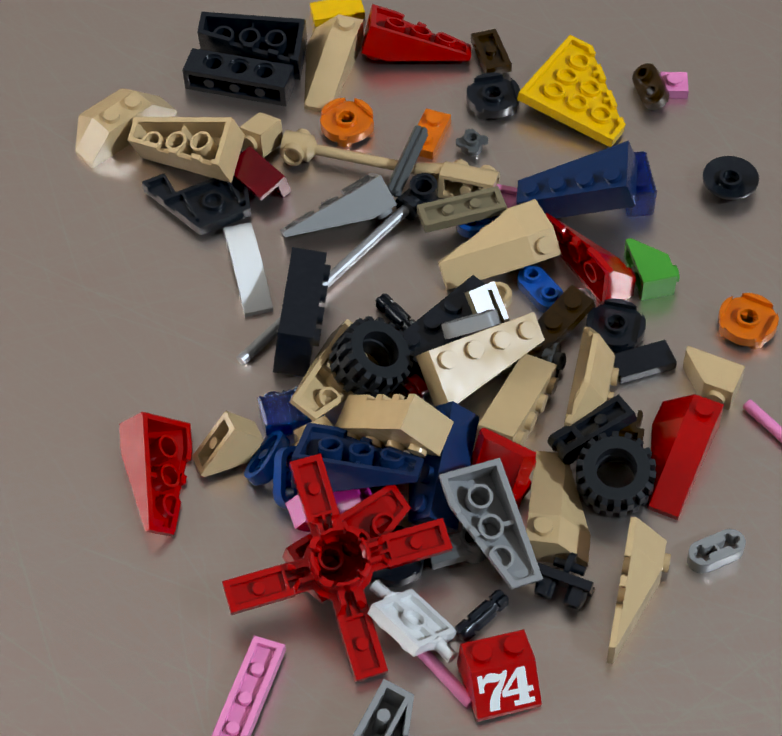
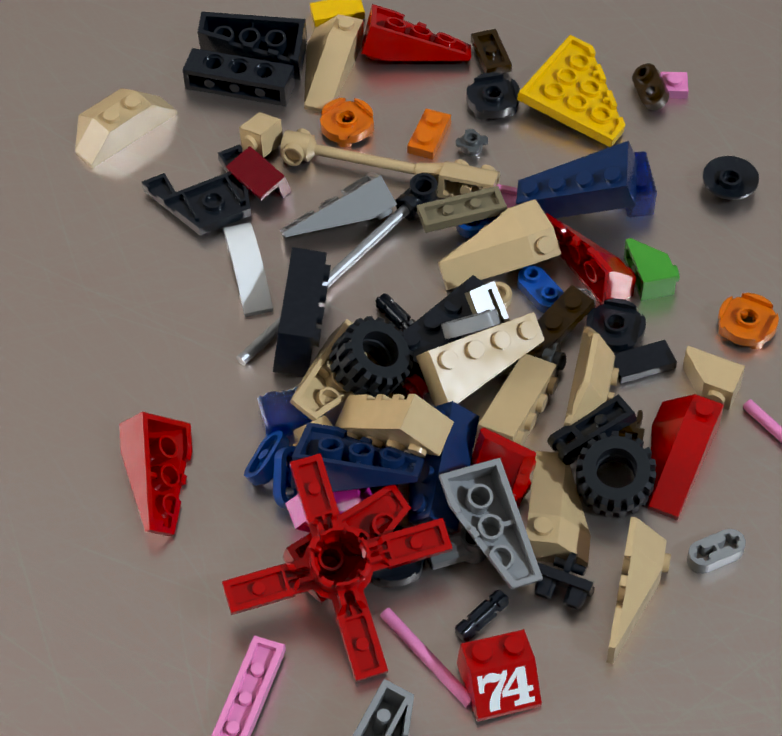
tan wedge [127,117,245,183] -> none
tan slope [192,411,264,477] -> none
white plate [367,579,458,663] -> none
dark grey axle [387,125,428,197] -> none

